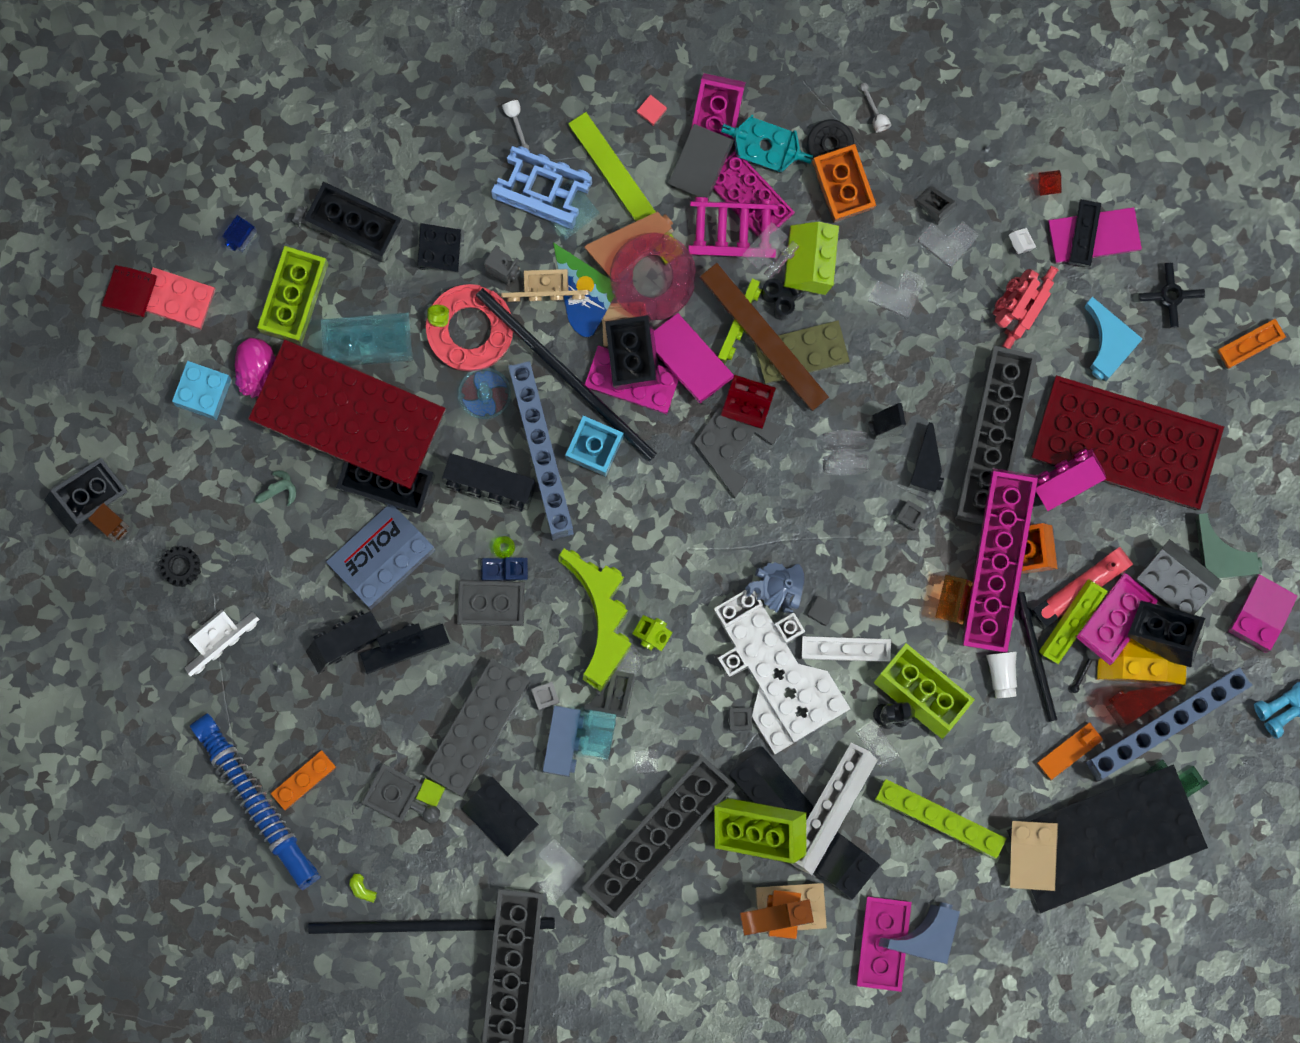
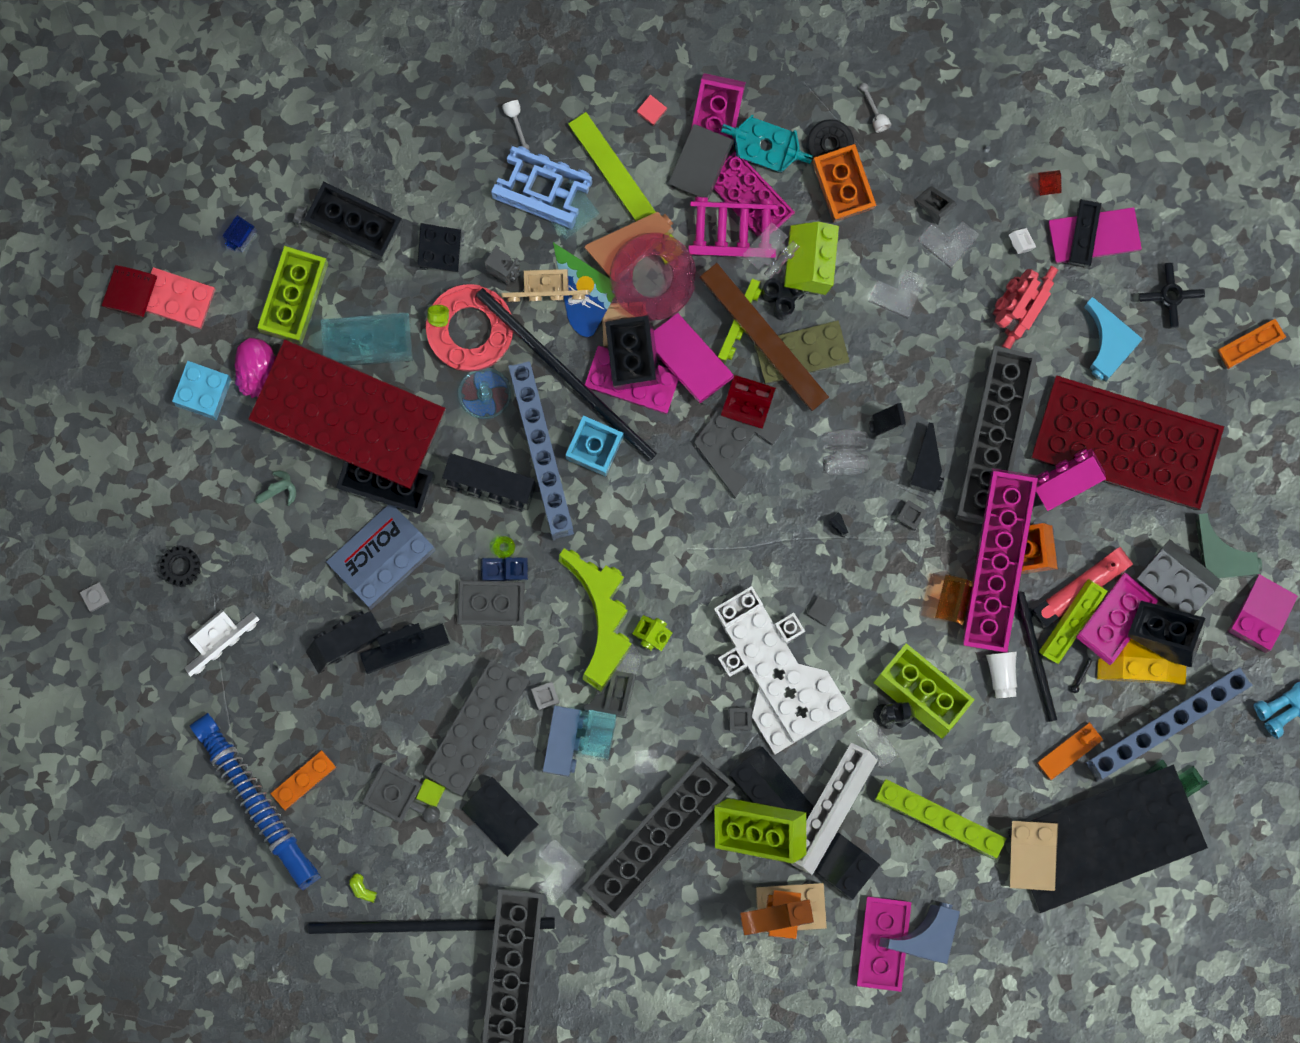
black slope [44,458,128,534] -> none
reddish brown brick [88,503,129,542] -> none
sand blue helmet [745,562,804,613] -> none
white plate [802,636,891,662] -> none
clear red slope [1106,684,1182,729] -> none
none -> light grey plate [80,582,110,613]
none -> black slope [829,512,848,537]

